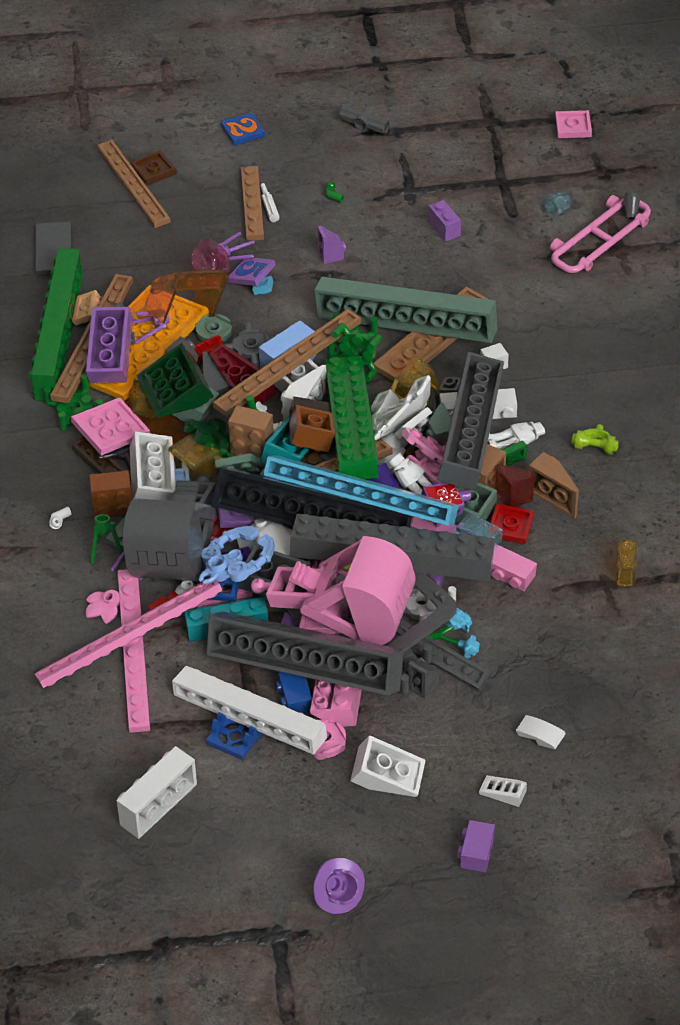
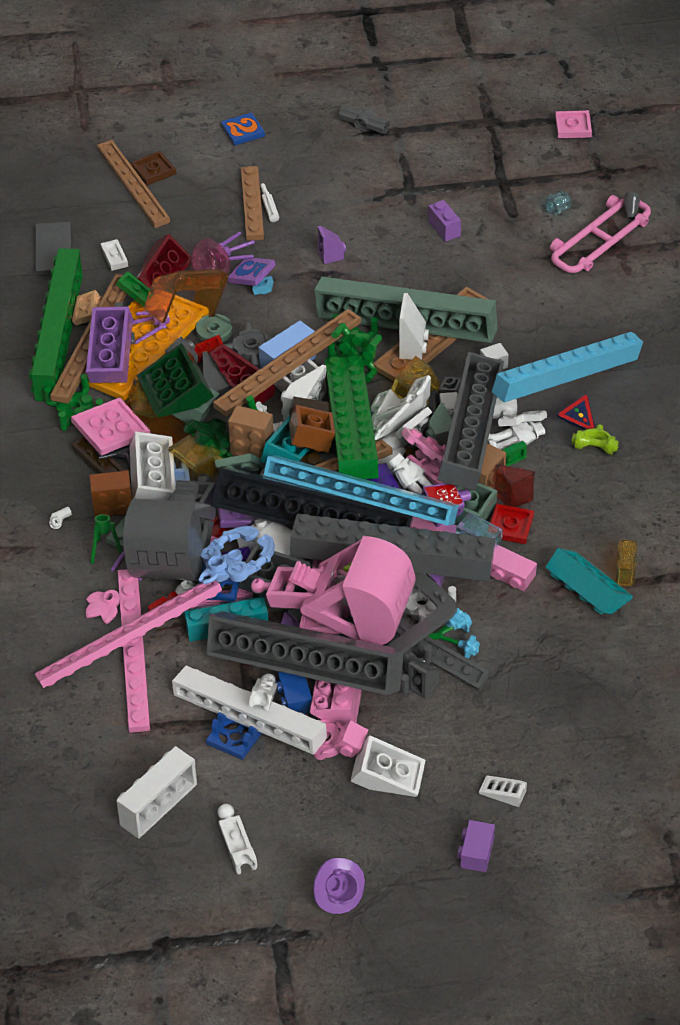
green arm [324,182,344,203] -> none
white slope [516,715,566,749] -> none
medium nougat slope [528,452,579,519] -> none
none -> white plate [101,239,128,271]
none -> green plate [116,271,156,307]
none -> dark red wedge [137,233,193,290]
none -> white plate [217,804,257,875]
none -> white plate [248,674,278,711]
none -> bright pink brick [334,720,368,758]
none -> white slope [399,293,429,361]
none -> medium azure brick [492,332,643,402]
none -> white tile [498,410,547,427]
none -> teal slope [545,548,633,614]
none -> piece [557,394,595,430]

